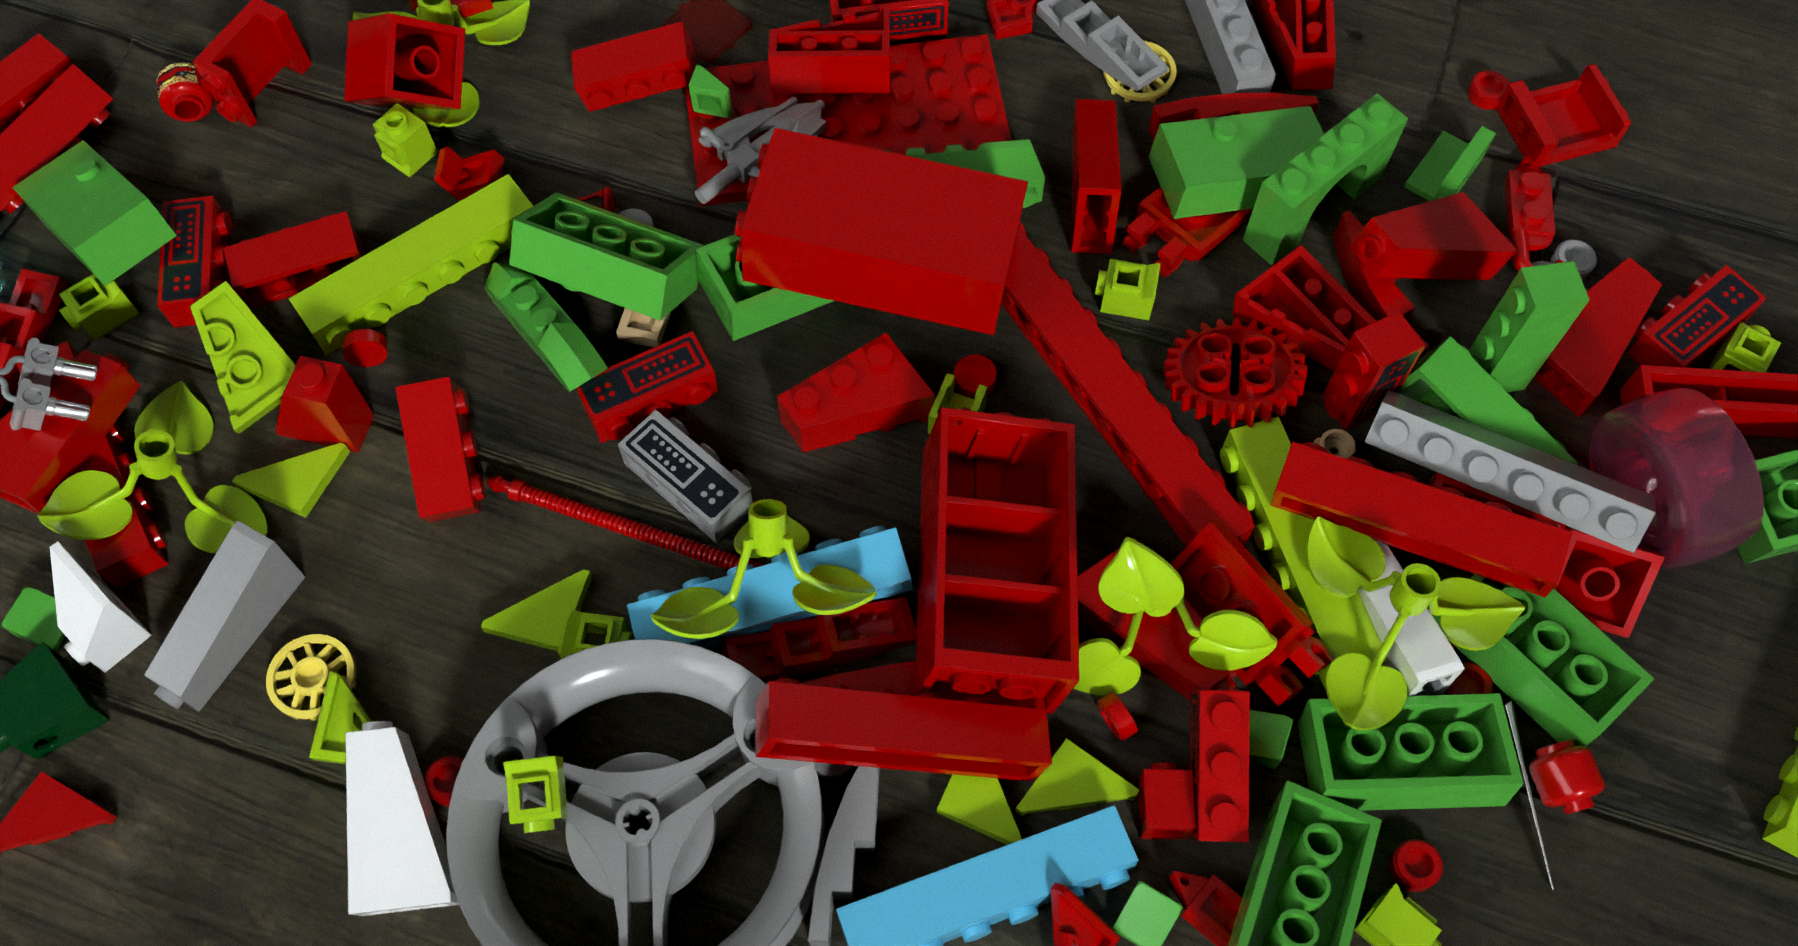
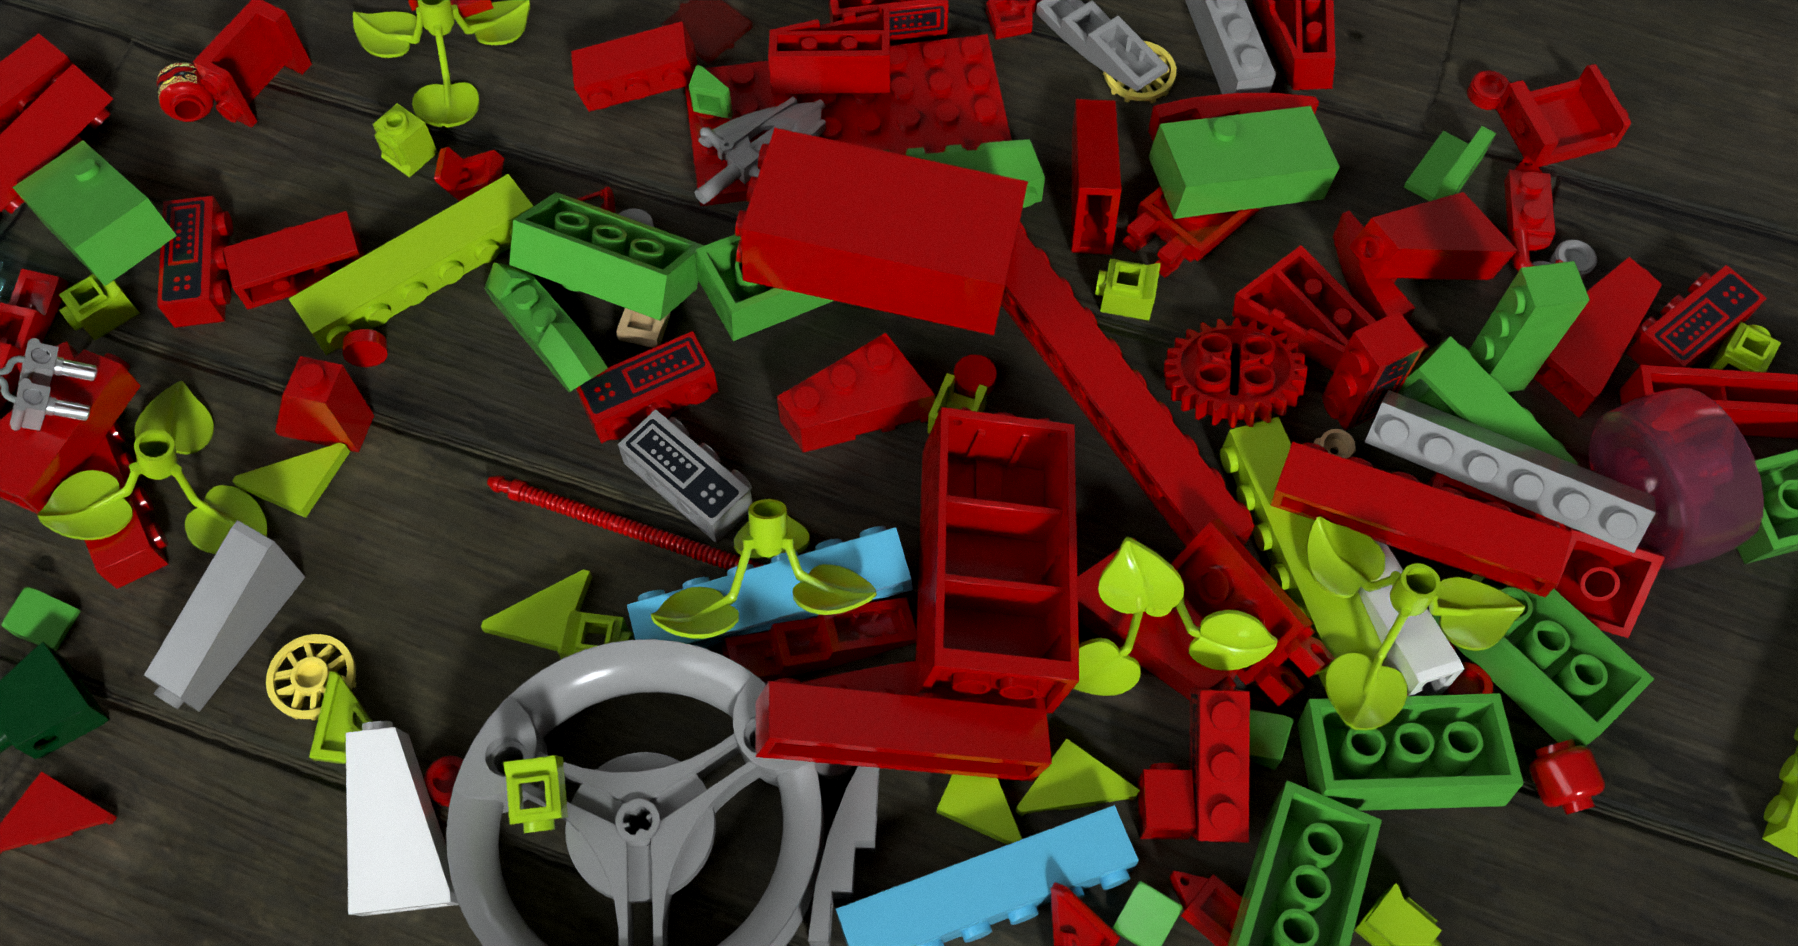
white slope [50,541,151,673] -> none
lime wing [190,281,296,434] -> none
red slope [344,13,465,110] -> none
red wedge [395,376,486,523] -> none
red tile [1097,692,1138,741] -> none
bright green arch [1243,94,1408,266] -> none
red tile [1389,839,1443,892] -> none
white sticker [1505,700,1554,890] -> none

